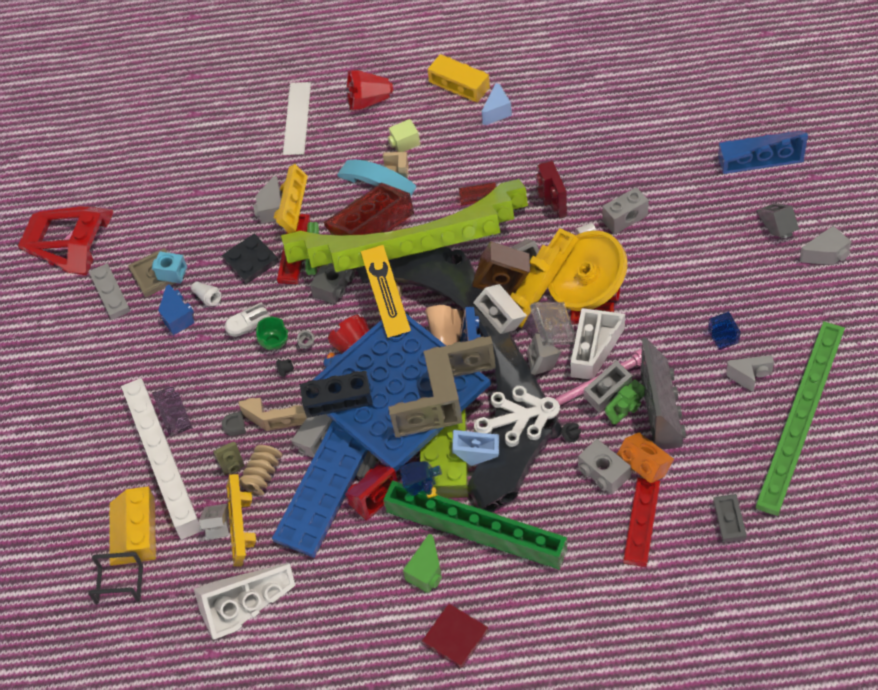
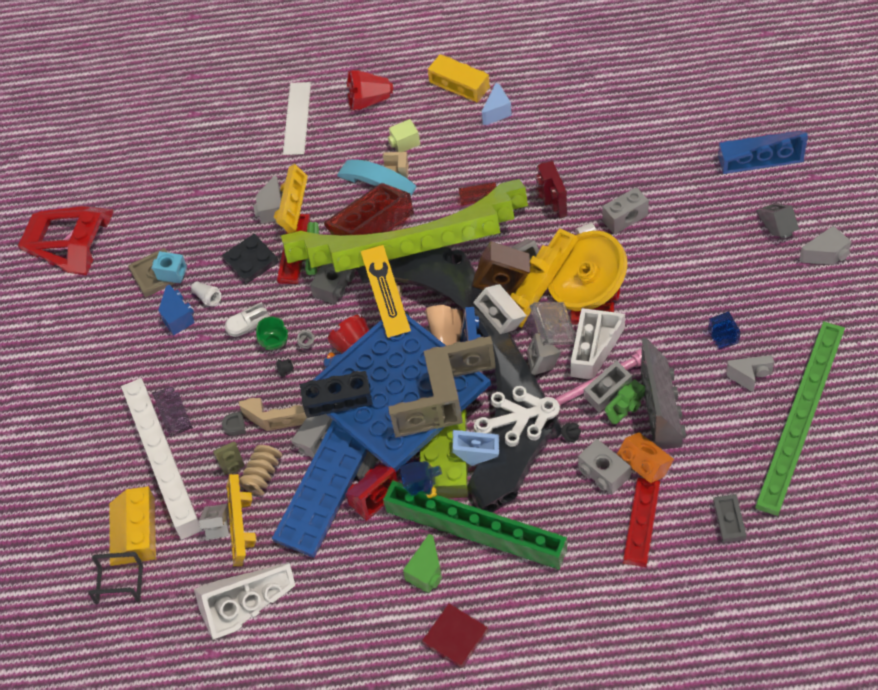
light grey plate [88,263,131,320] -> none

